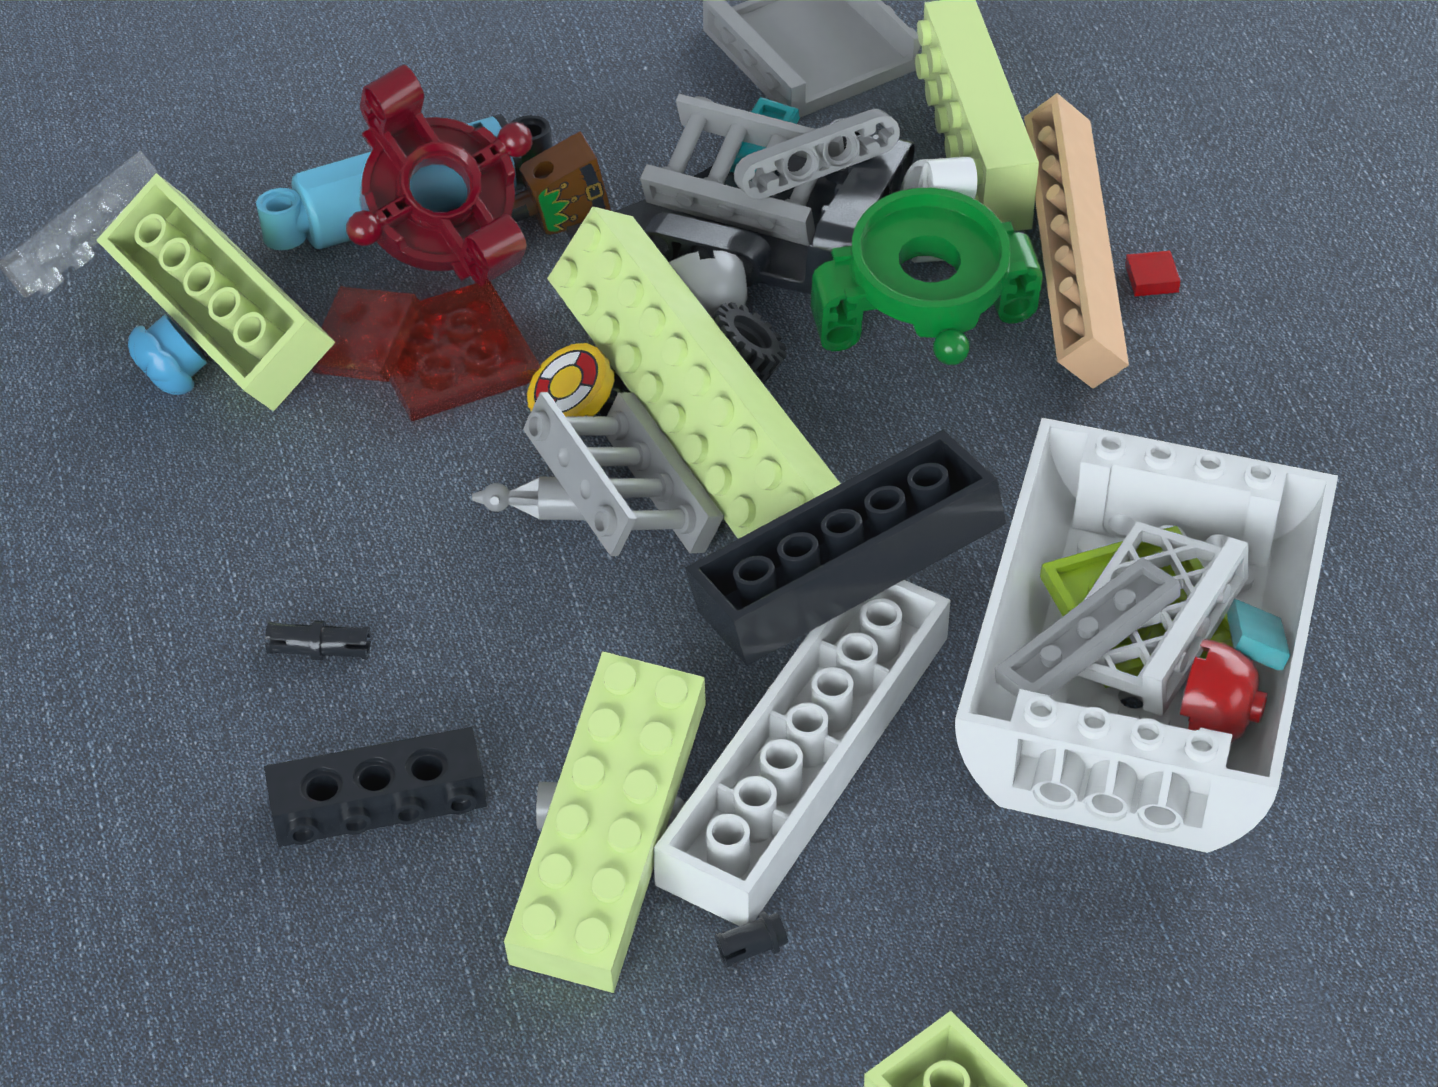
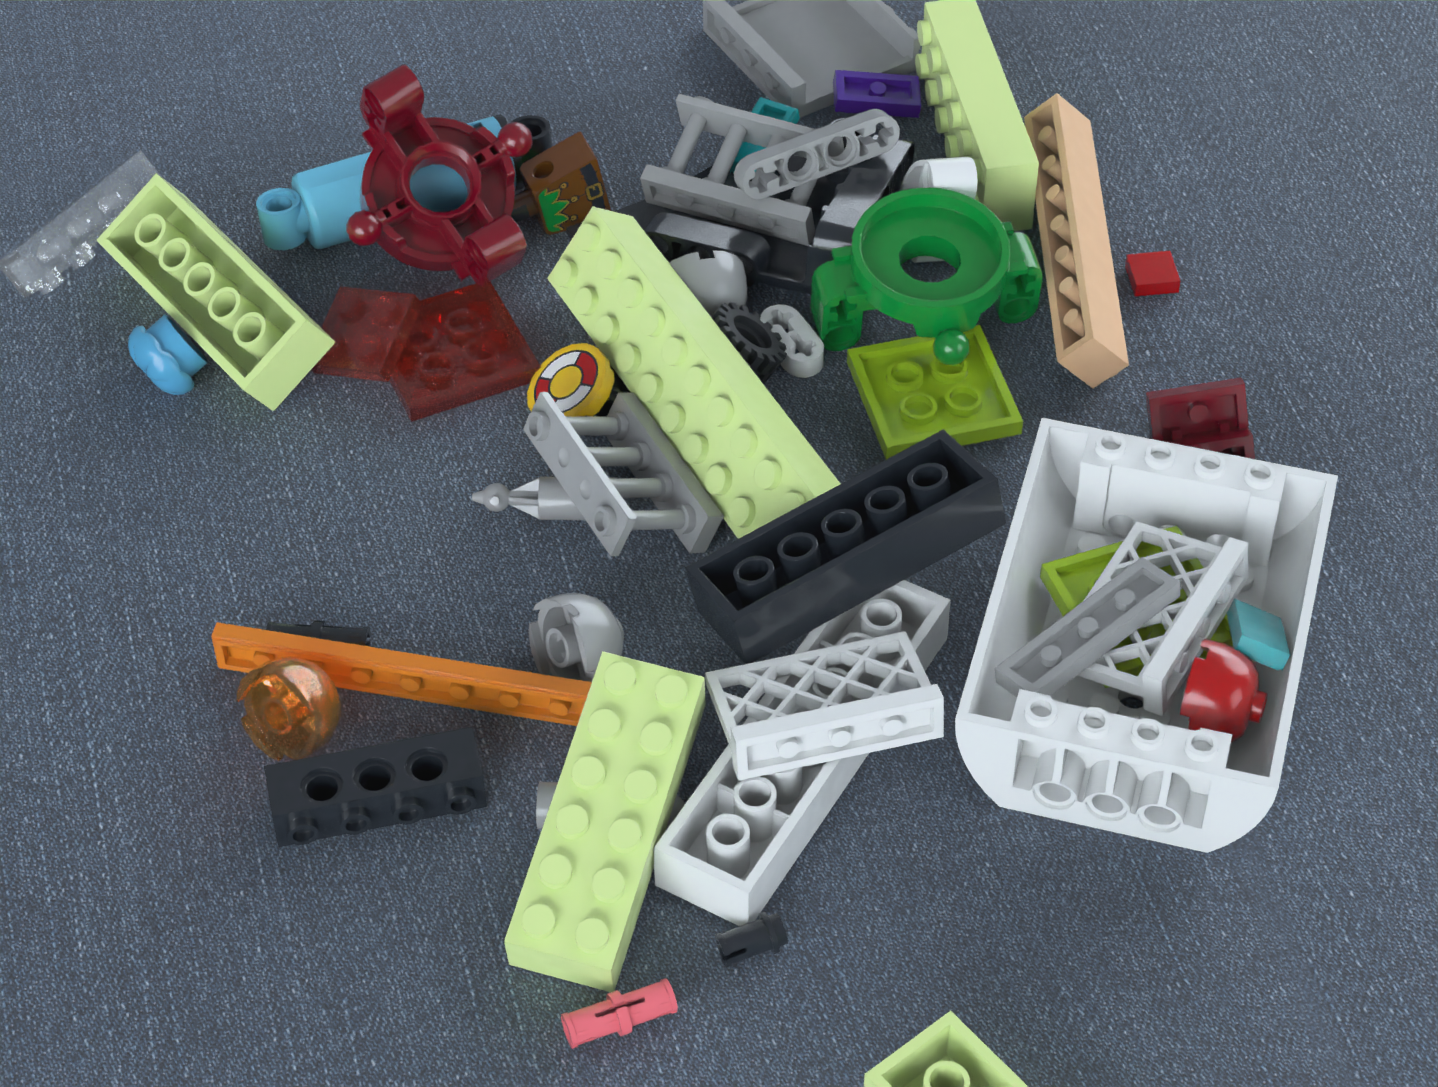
none -> orange tile [211,622,592,726]
none -> clear orange cylinder [237,656,341,761]
none -> light grey cylinder [528,593,624,682]
none -> coral pin [561,978,678,1049]
none -> white fence [705,631,944,781]
none -> white beam [760,304,824,378]
none -> dark purple plate [833,70,922,118]
none -> lime plate [847,325,1023,460]
none -> dark red piece [1145,377,1255,459]

